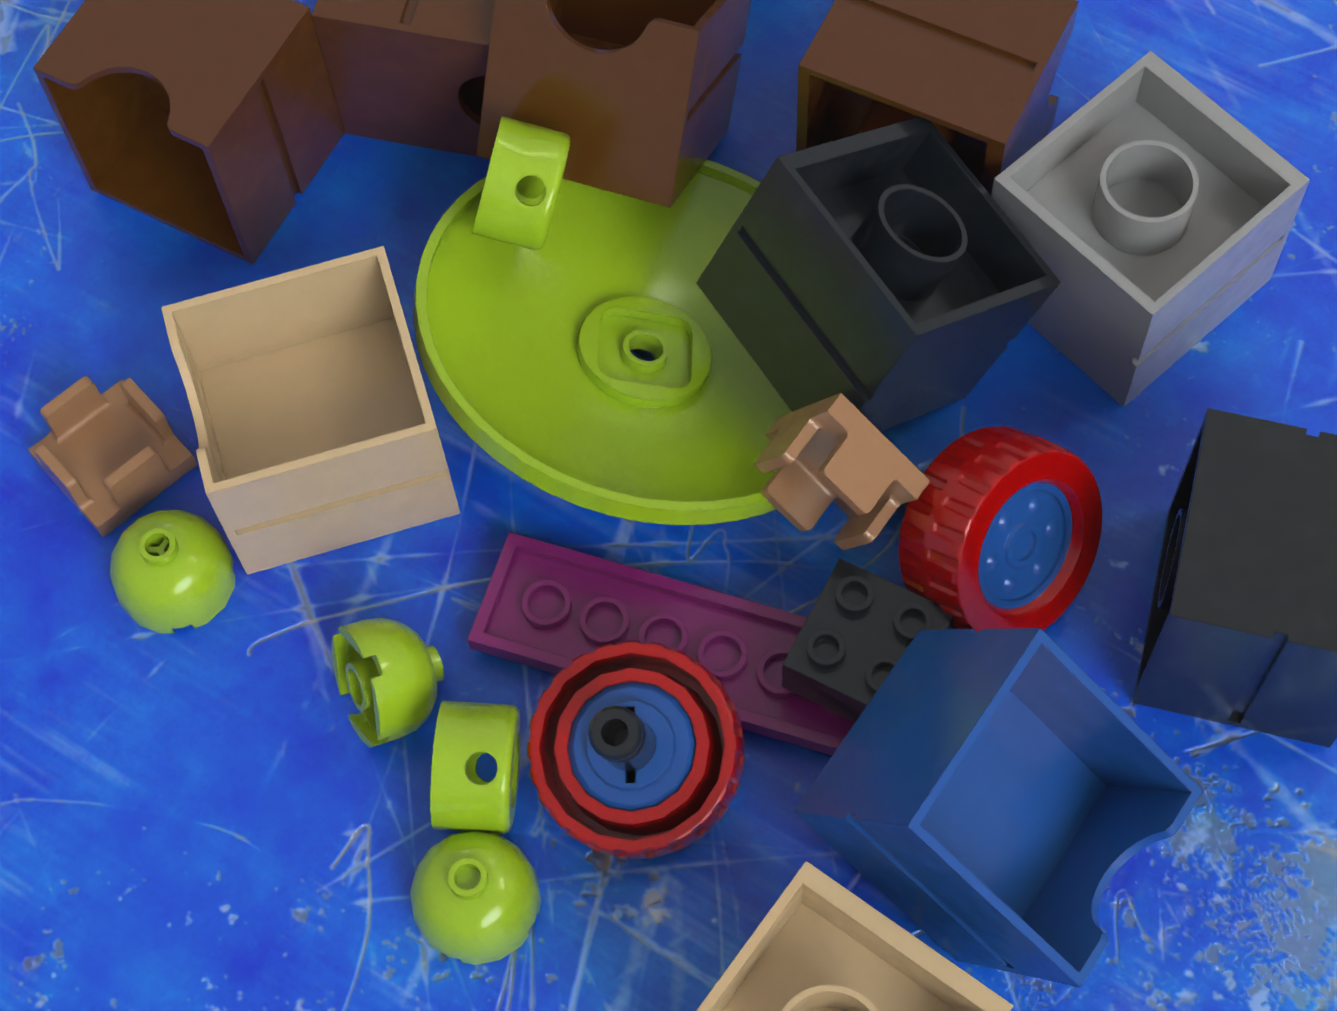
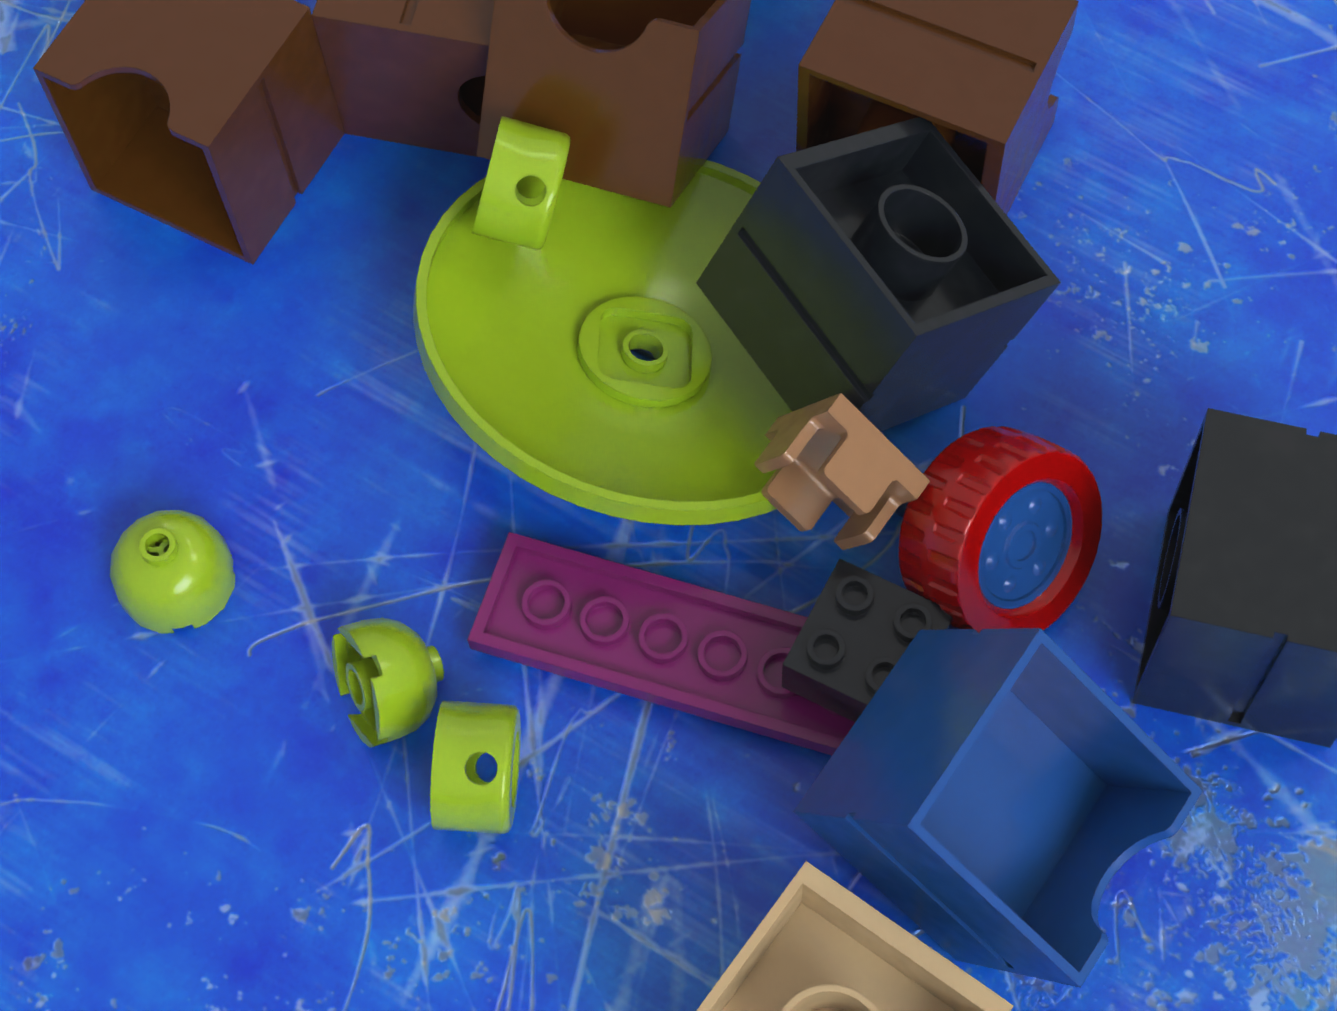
medium nougat panel [28,376,197,538] -> none
tan piece [161,246,461,575] -> none
lime cylinder [410,830,541,965] -> none
red wheel [527,640,745,859] -> none
light grey piece [991,51,1310,407] -> none

